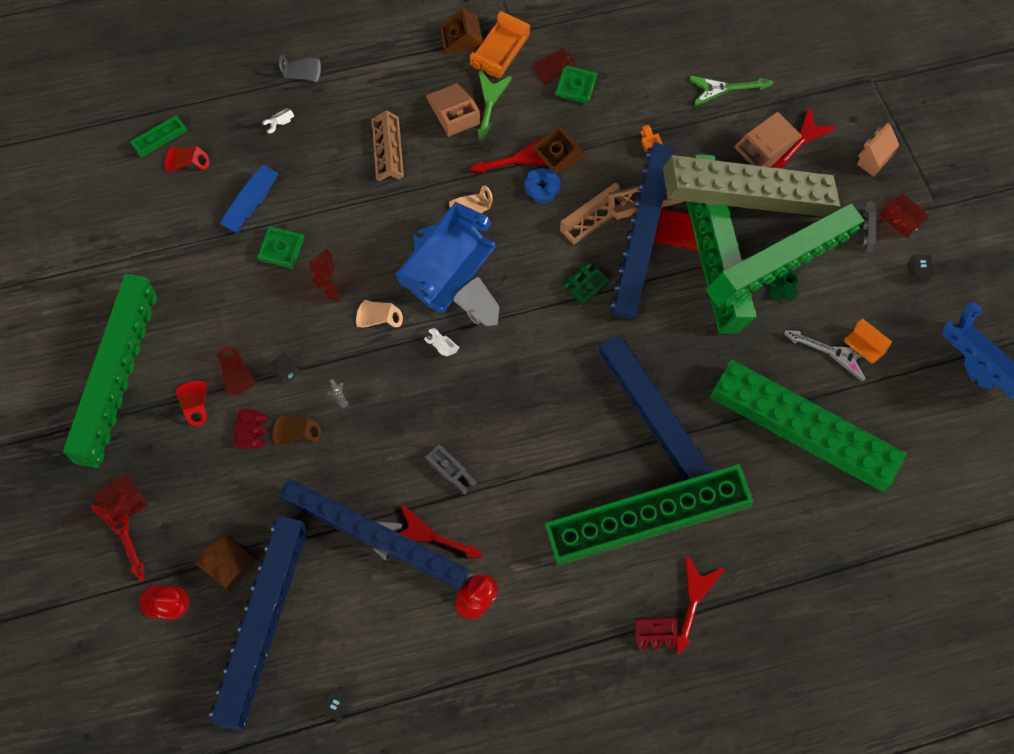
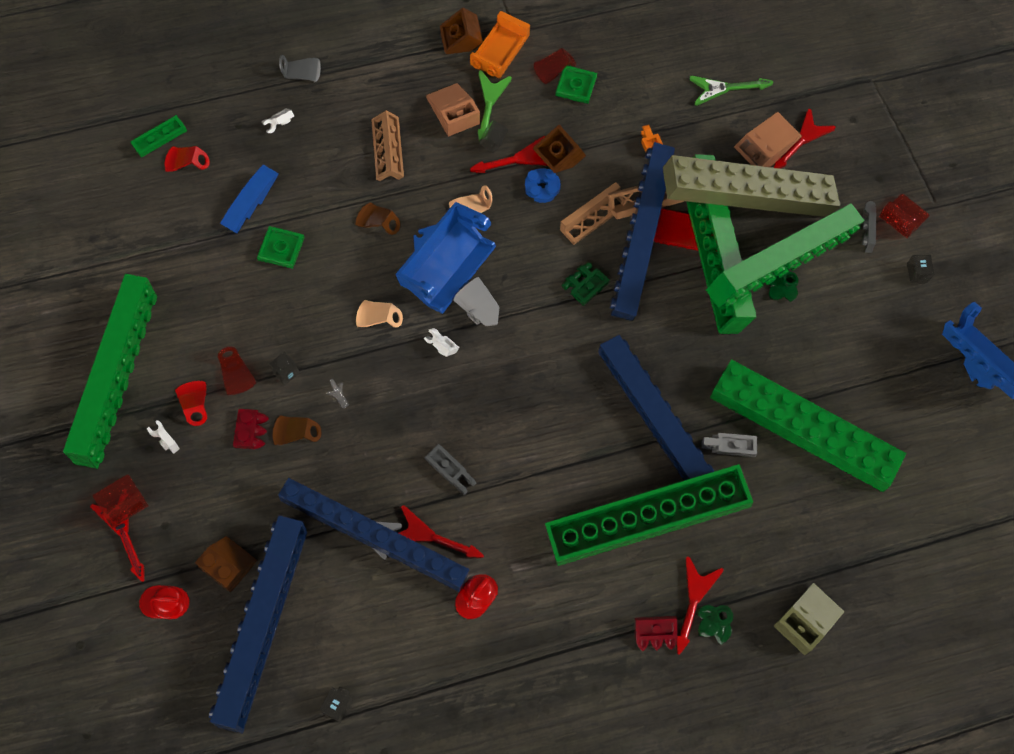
clear red bracket [309,249,340,303] -> none
light grey piece [784,330,865,382] -> none
orange panel [844,318,892,364] -> none
nougat slope [857,123,899,176] -> none
none -> white plate [147,421,180,454]
none -> reddish brown piece [355,202,400,235]
none -> dark green plate [696,605,733,644]
none -> light grey hinge [702,433,757,457]
none -> olive slope [774,583,845,655]

